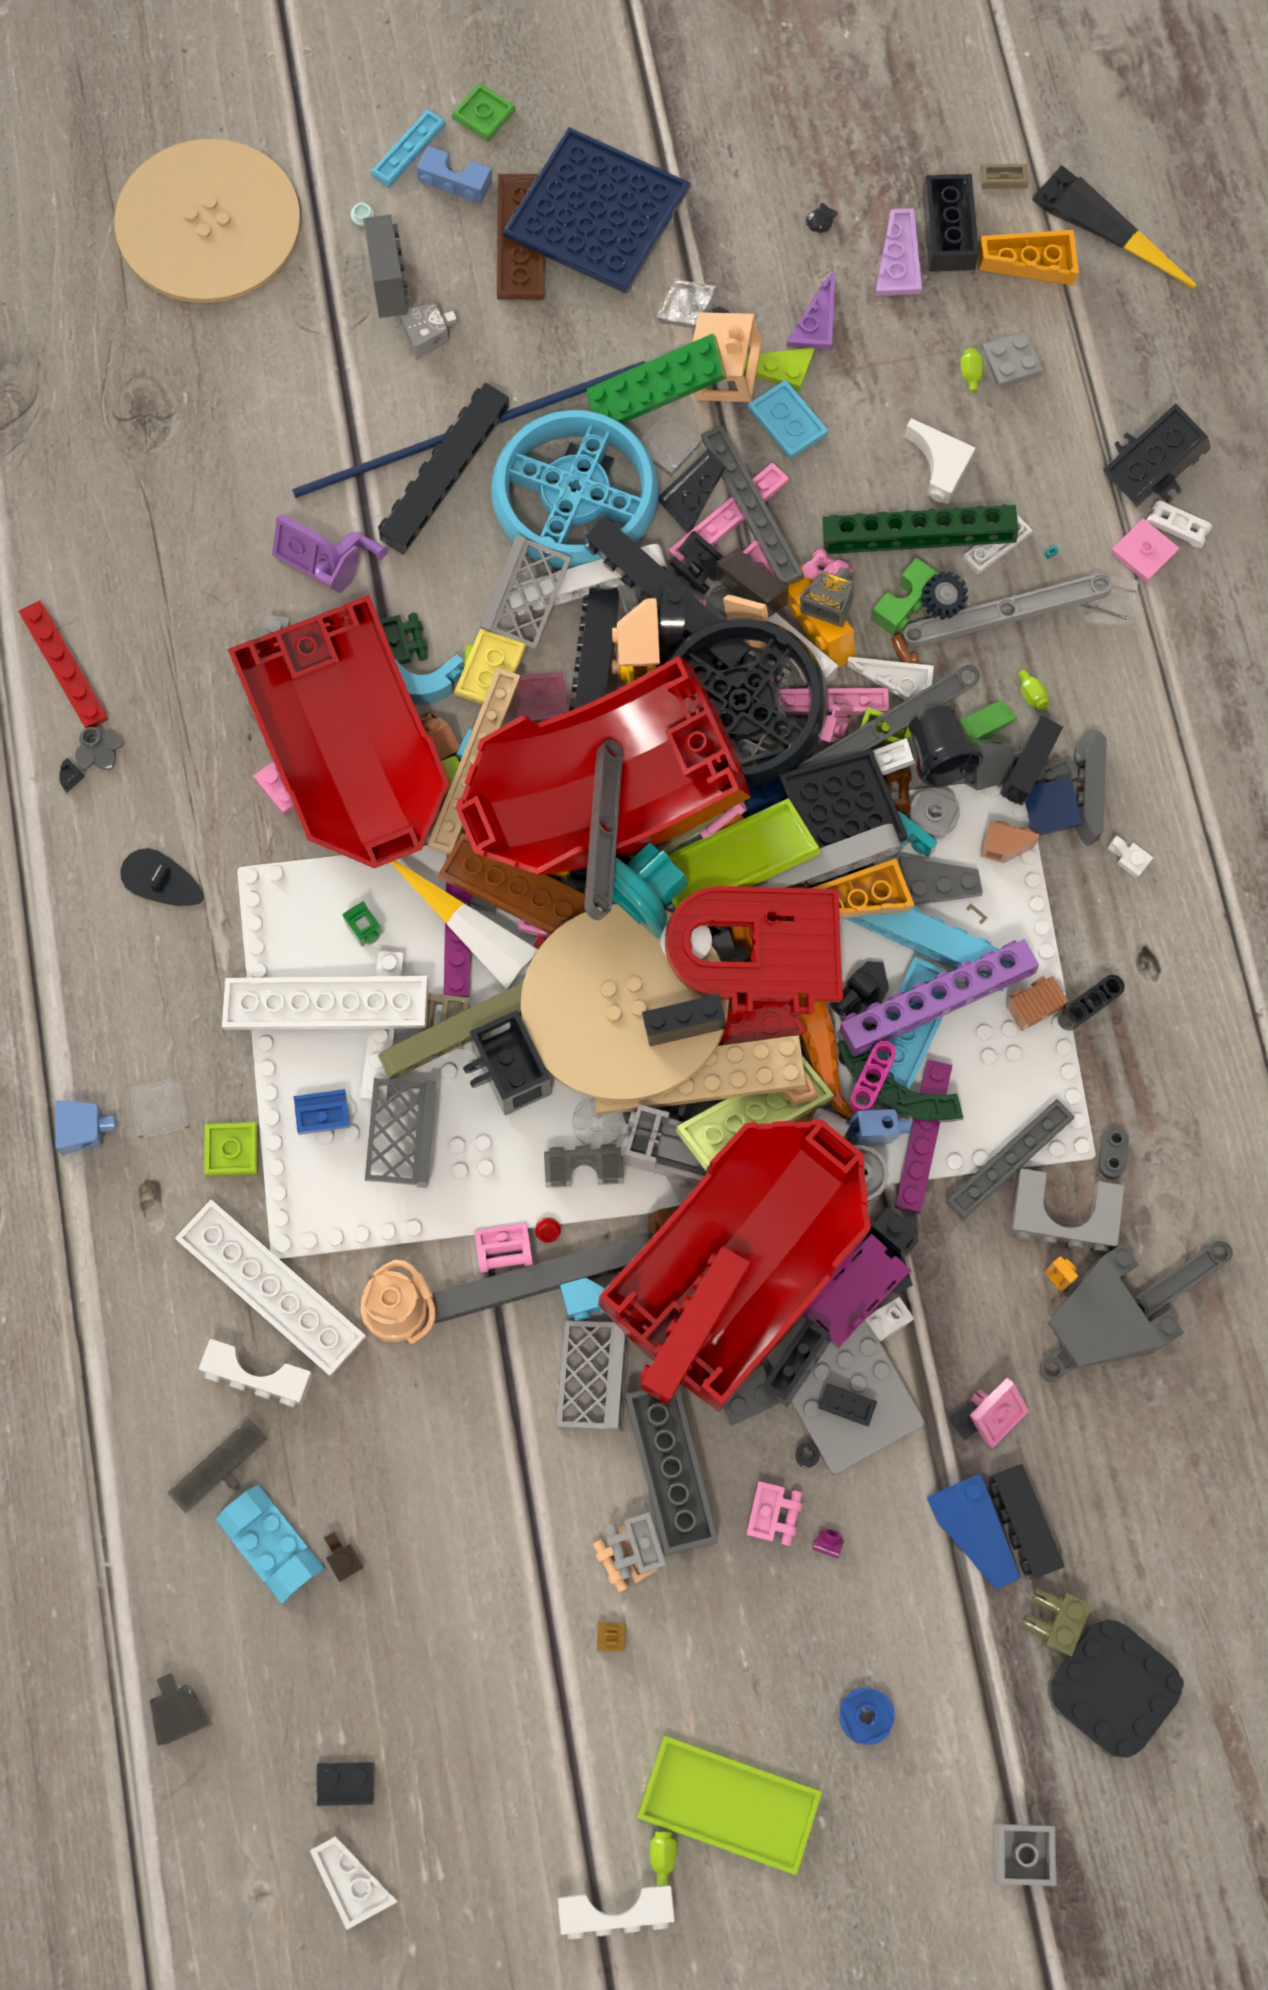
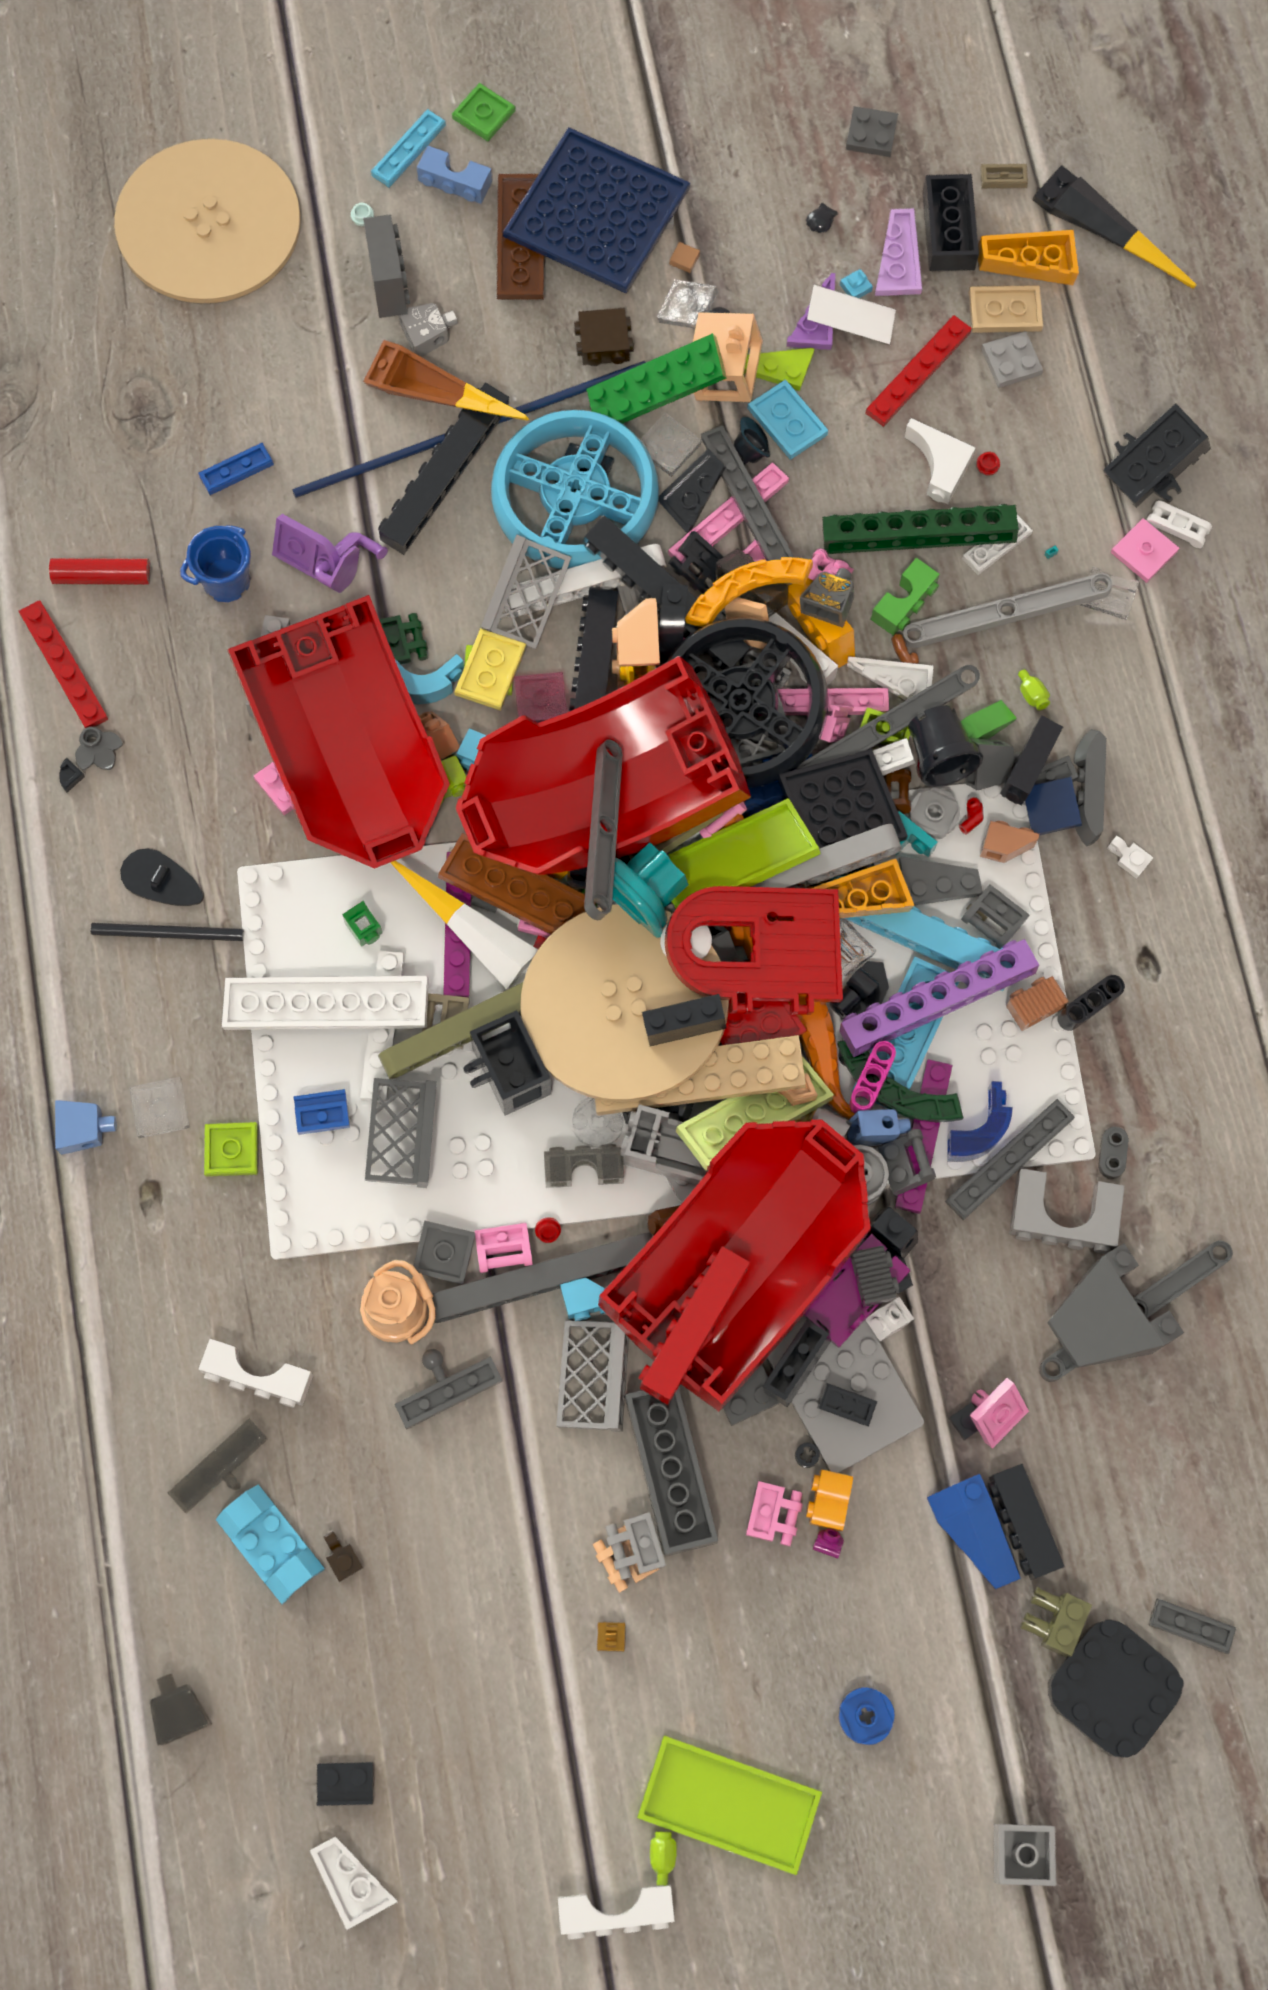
white plate [175,1200,366,1377] -> none
tan plate [428,668,521,855] -> none
black wheel [920,572,968,620] -> none
lime plant [960,348,984,393] -> none
light orange plate [1044,1256,1078,1292] -> none
none -> red brick [49,558,150,585]
none -> black piece [91,923,244,941]
none -> blue piece [180,525,251,602]
none -> blue tile [198,443,274,495]
none -> dark orange plate [363,340,529,421]
none -> dark grey plate [394,1349,503,1430]
none -> dark grey plate [413,1220,476,1284]
none -> dark brown brick [574,308,634,366]
none -> medium nougat tile [669,242,700,273]
none -> light orange tile [685,557,813,627]
none -> black piece [733,417,770,465]
none -> light orange brick [806,1470,853,1531]
none -> white sticker [807,285,896,344]
none -> clear plate [839,918,877,977]
none -> medium azure tile [840,269,873,298]
none -> dark grey plate [846,106,898,157]
none -> dark grey brick [850,1245,899,1307]
none -> red plate [865,315,972,427]
none -> dark grey plate [878,1129,936,1196]
none -> clear blue arch [947,1081,1013,1162]
none -> red arm [959,797,984,835]
none -> dark grey plate [961,884,1030,949]
none -> tan plate [969,285,1043,333]
none -> red plate [976,452,1000,475]
none -> dark grey tile [1149,1599,1236,1654]

